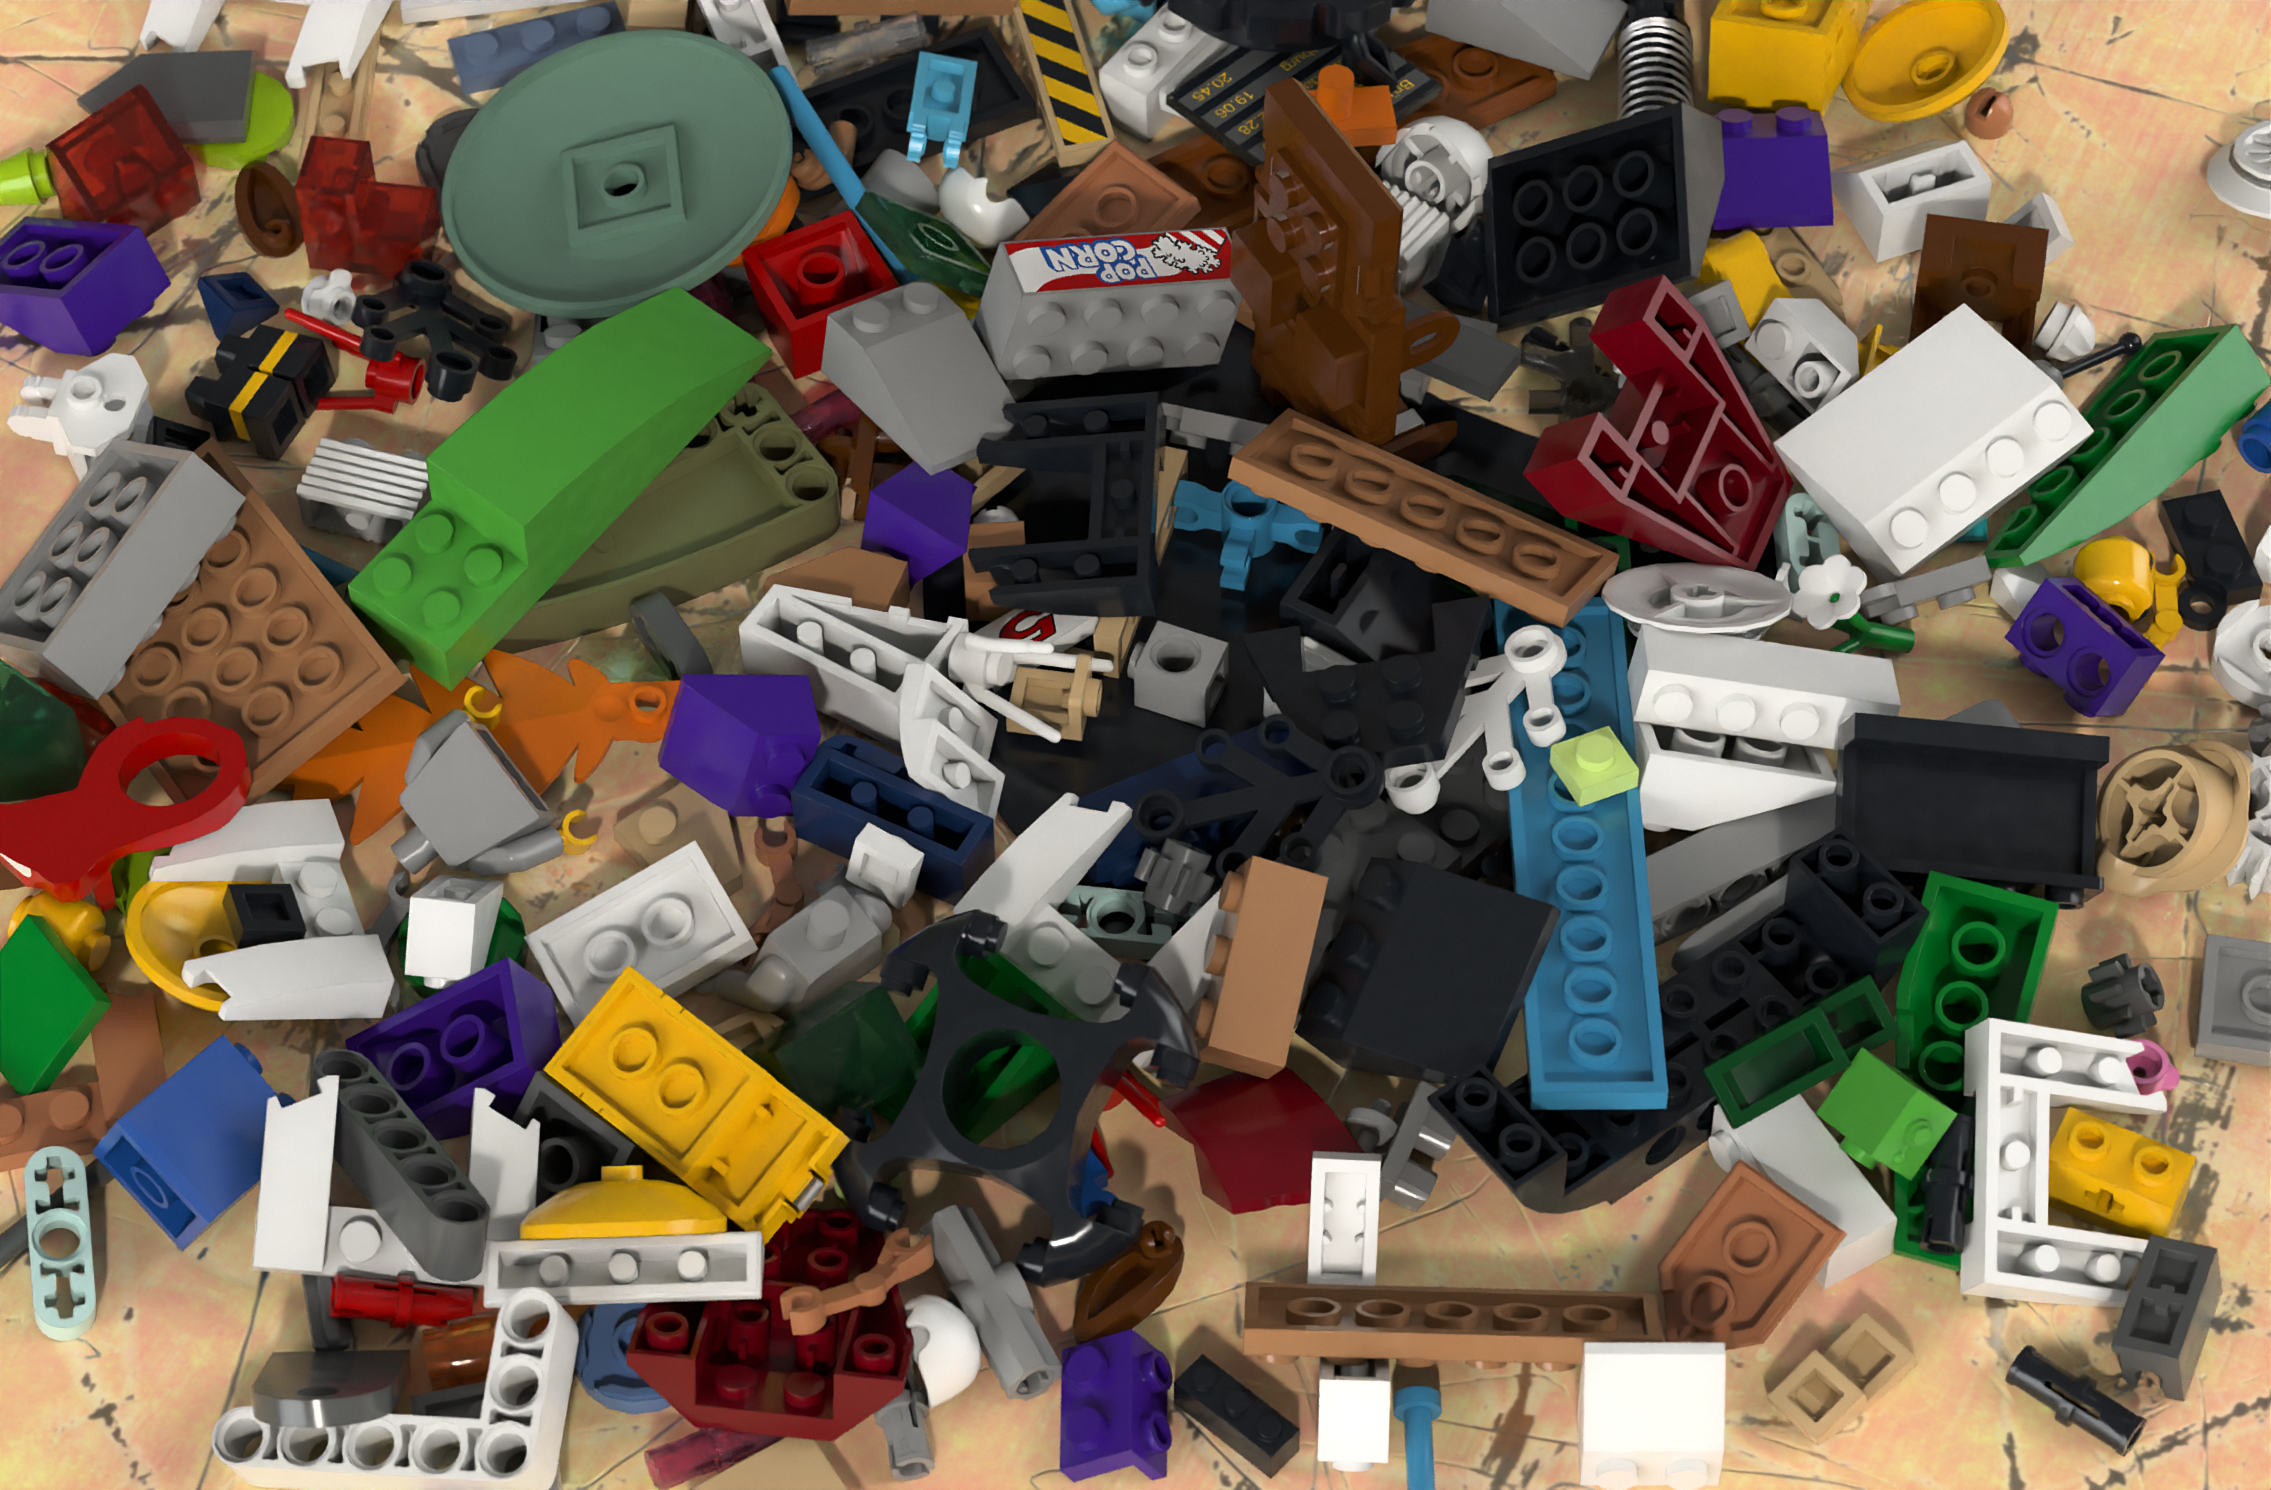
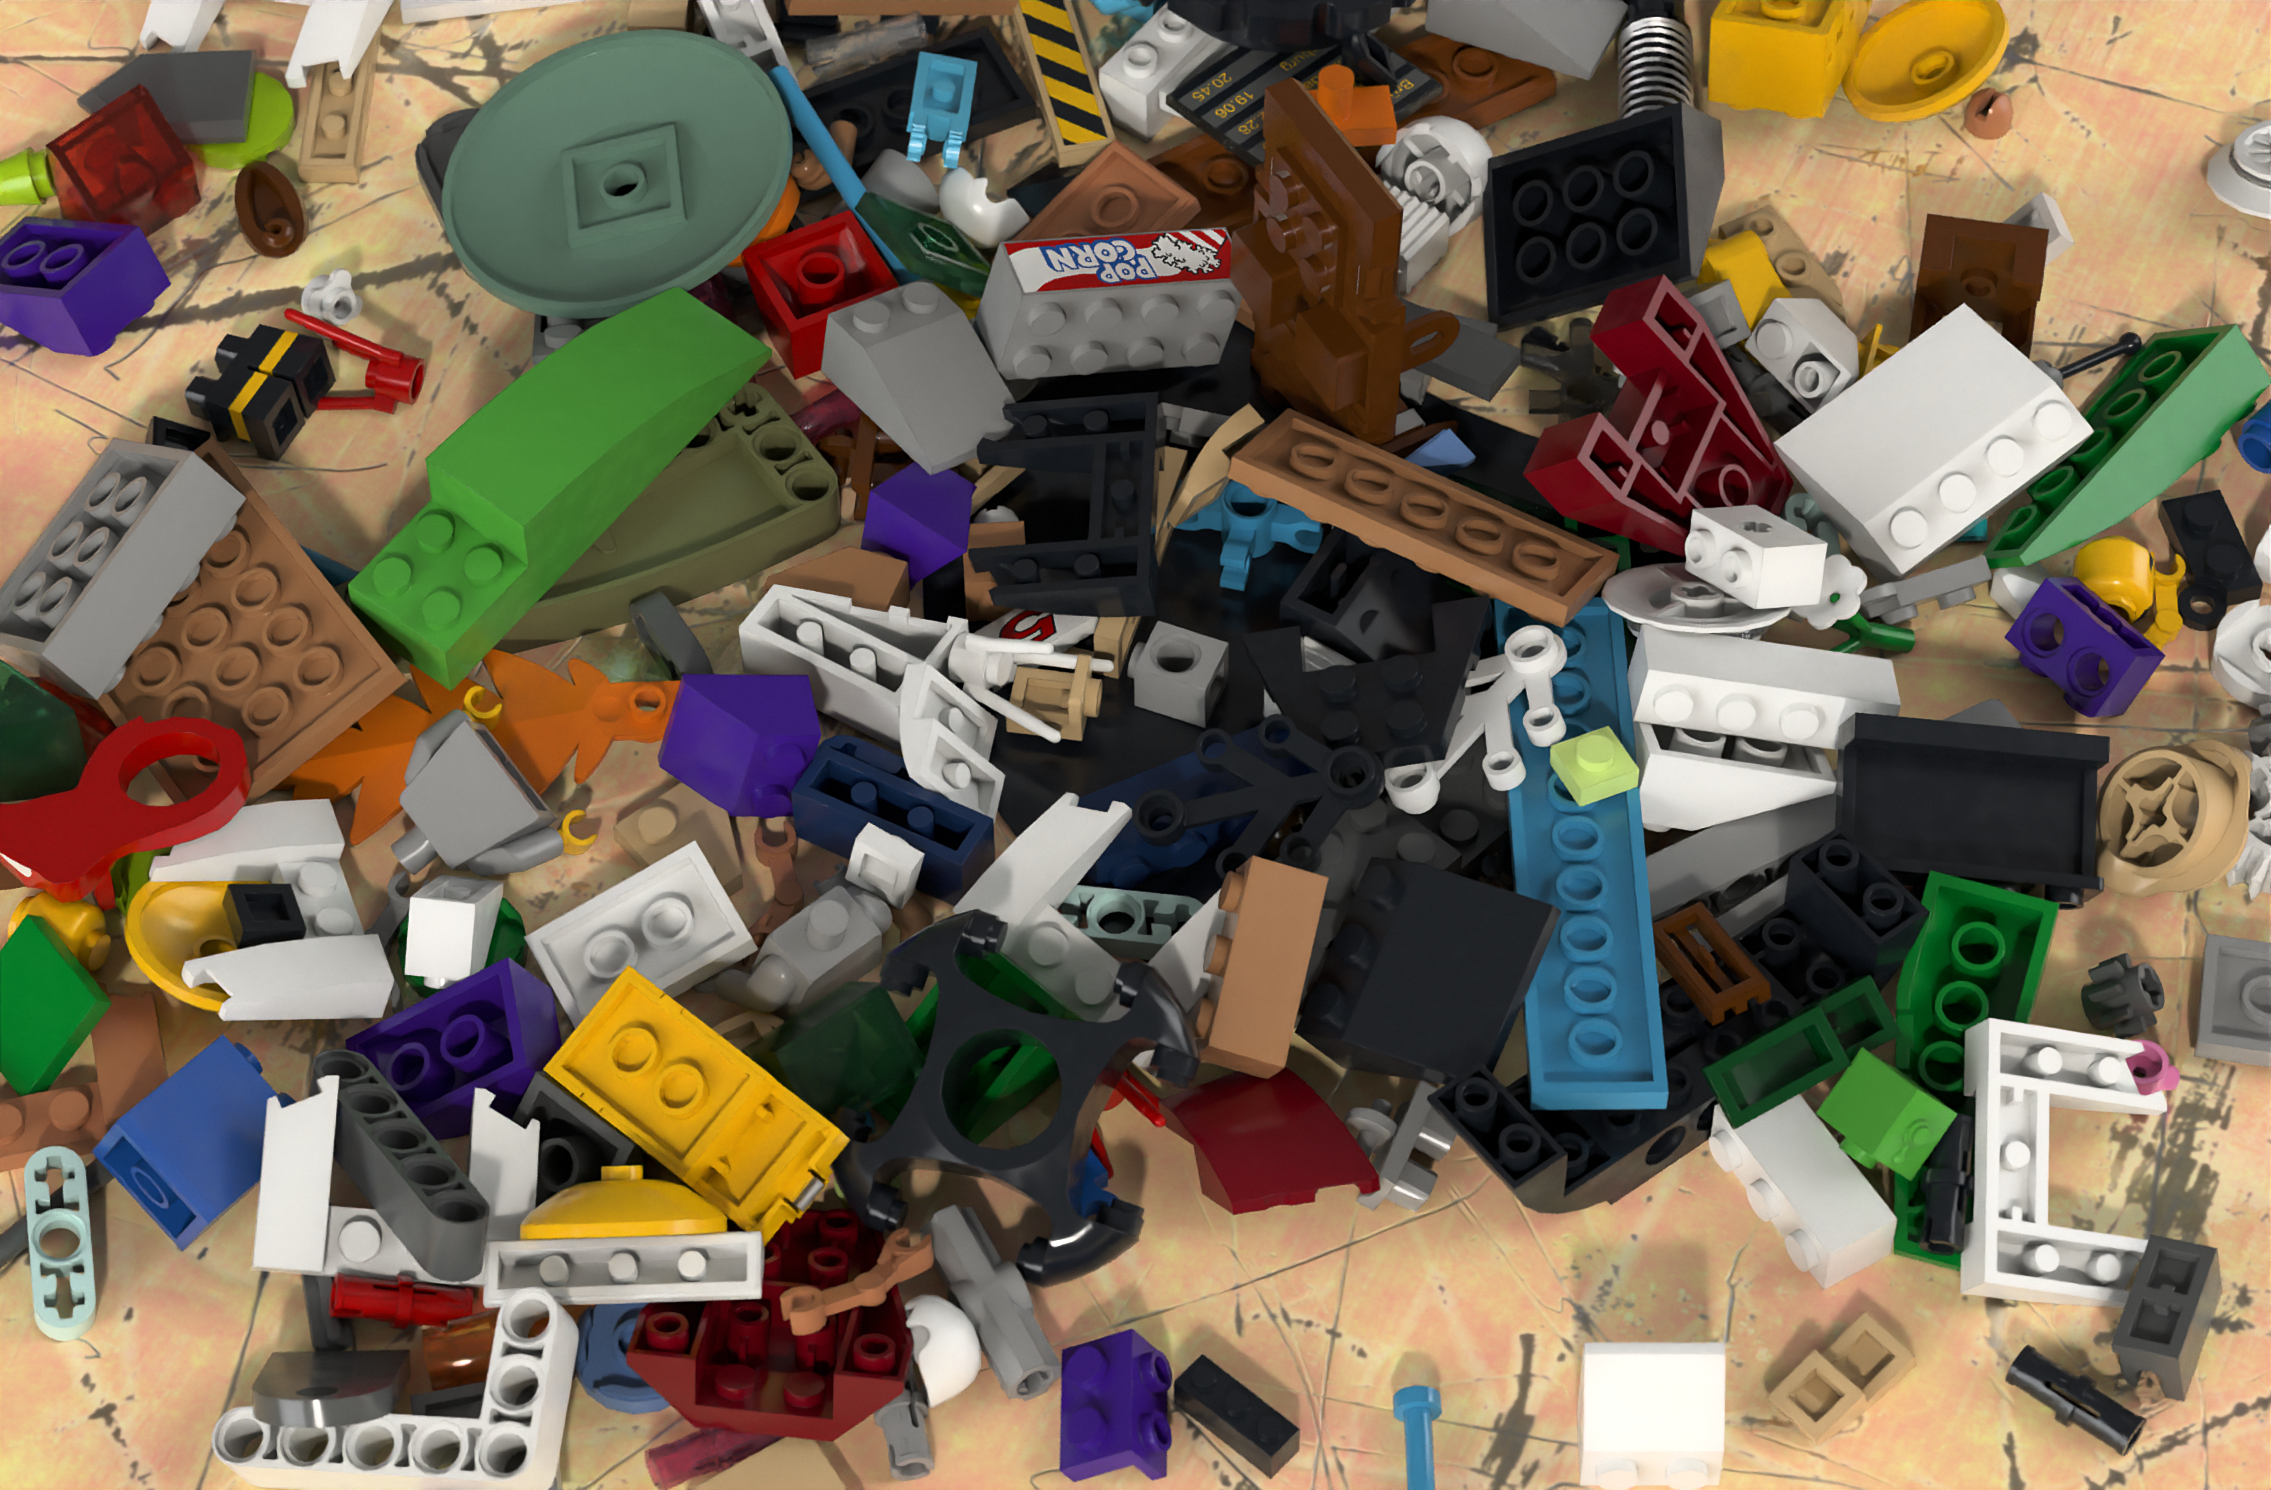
white hinge [6,352,155,482] -> none
dark blue slope [197,272,280,342] -> none
clear red brick [295,135,441,279] -> none
white brick [296,437,431,545] -> none
black plant [351,259,518,402] -> none
sand blue plate [447,0,626,96] -> none
reddish brown arm [1073,1220,1185,1345] -> none
dark grey gear [1134,837,1220,917] -> none
medium nougat plate [1243,1282,1663,1372] -> none
white tile [1307,1151,1381,1286] -> none
white slope [1318,1357,1390,1472] -> none
black plate [1421,215,1487,318] -> none
nougat tile [1657,1159,1847,1350] -> none
dark purple slope [1712,107,1834,230] -> none
white slope [1830,139,1992,263] -> none
white plate [2033,301,2096,363] -> none
yellow brick [2048,1106,2197,1240] -> none
none -> tan slope [1166,403,1265,528]
none -> medium blue slope [1405,428,1476,477]
none -> reddish brown tile [1652,902,1771,1026]
none -> white brick [1685,505,1828,609]

